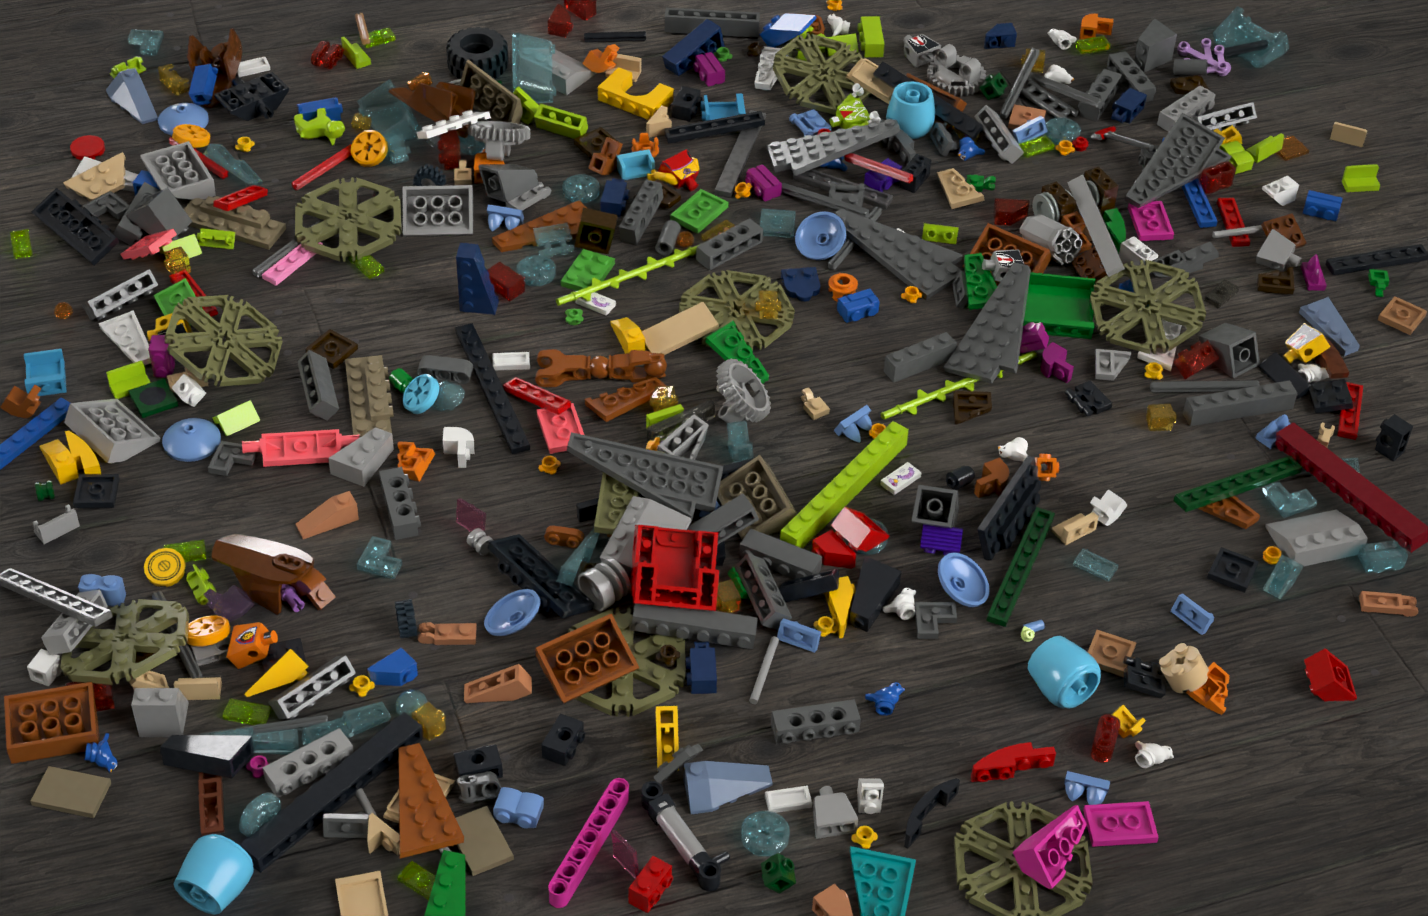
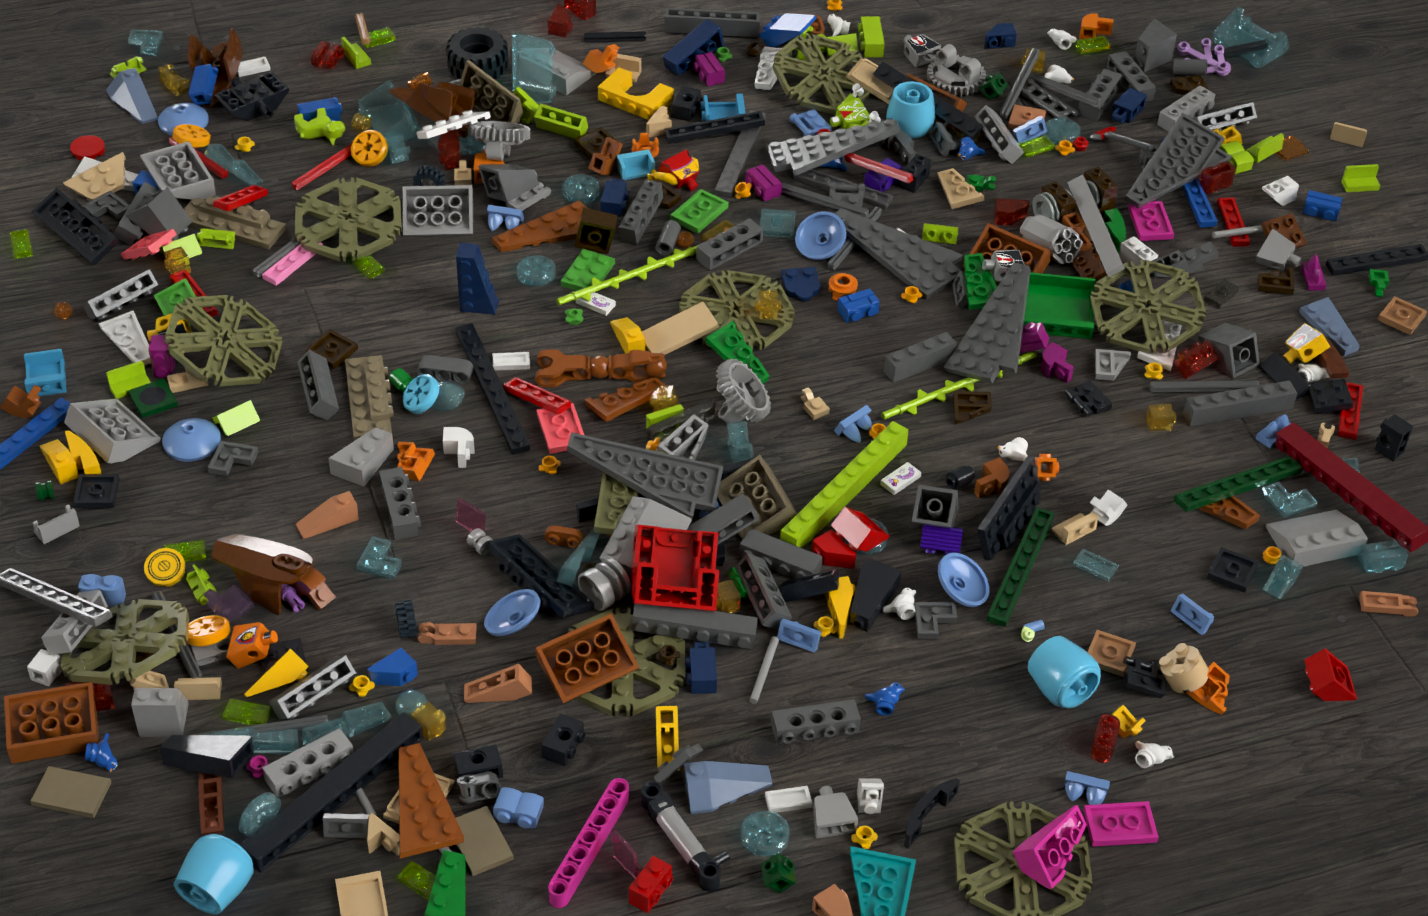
white brick [172,374,206,407] -> none
coral plate [242,429,359,467] -> none
clear red brick [487,262,525,302] -> none
clear light blue plate [533,223,574,258] -> none
red slope [971,742,1056,782] -> none

